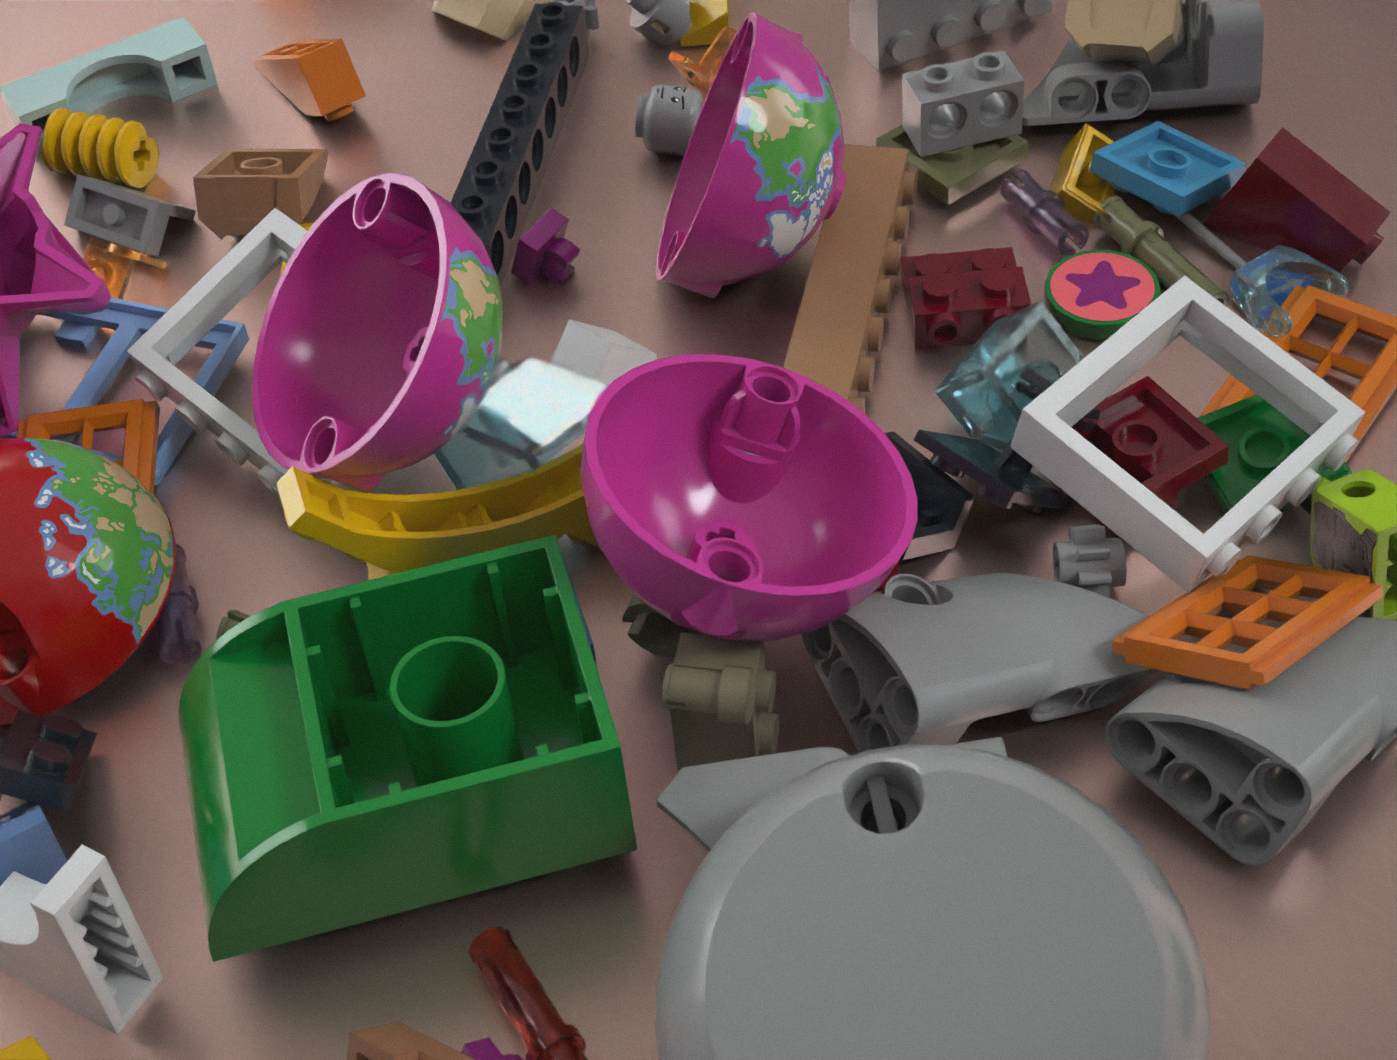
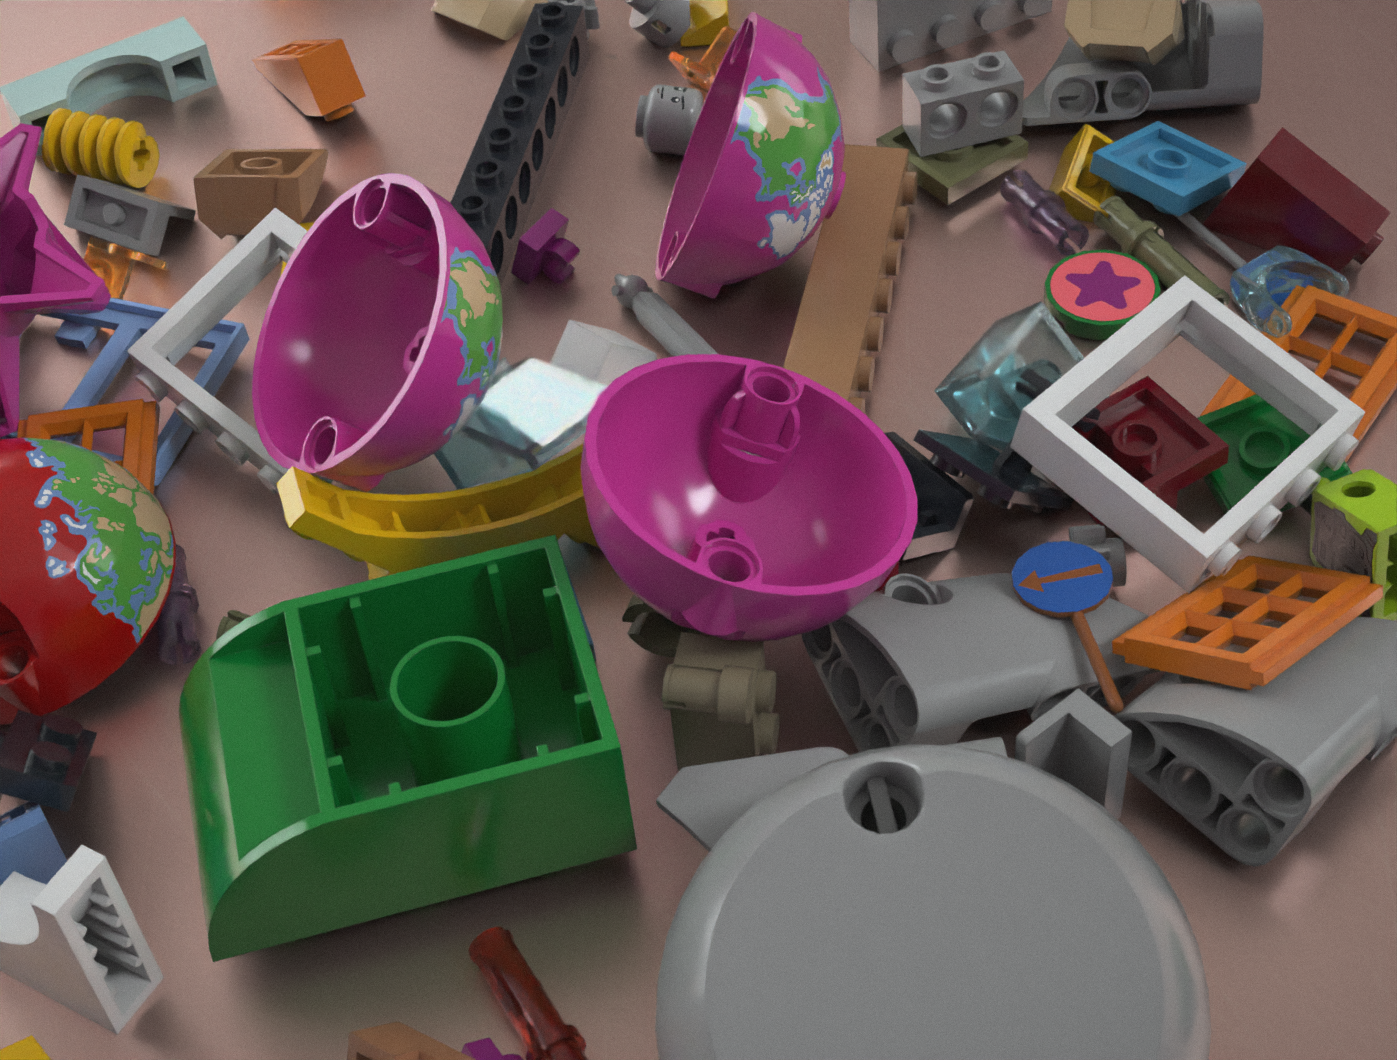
dark red plate [901,247,1032,350] -> none
none -> light grey wheel [612,274,718,357]
none -> blue piece [1012,541,1124,713]
none -> light grey panel [1015,688,1132,819]

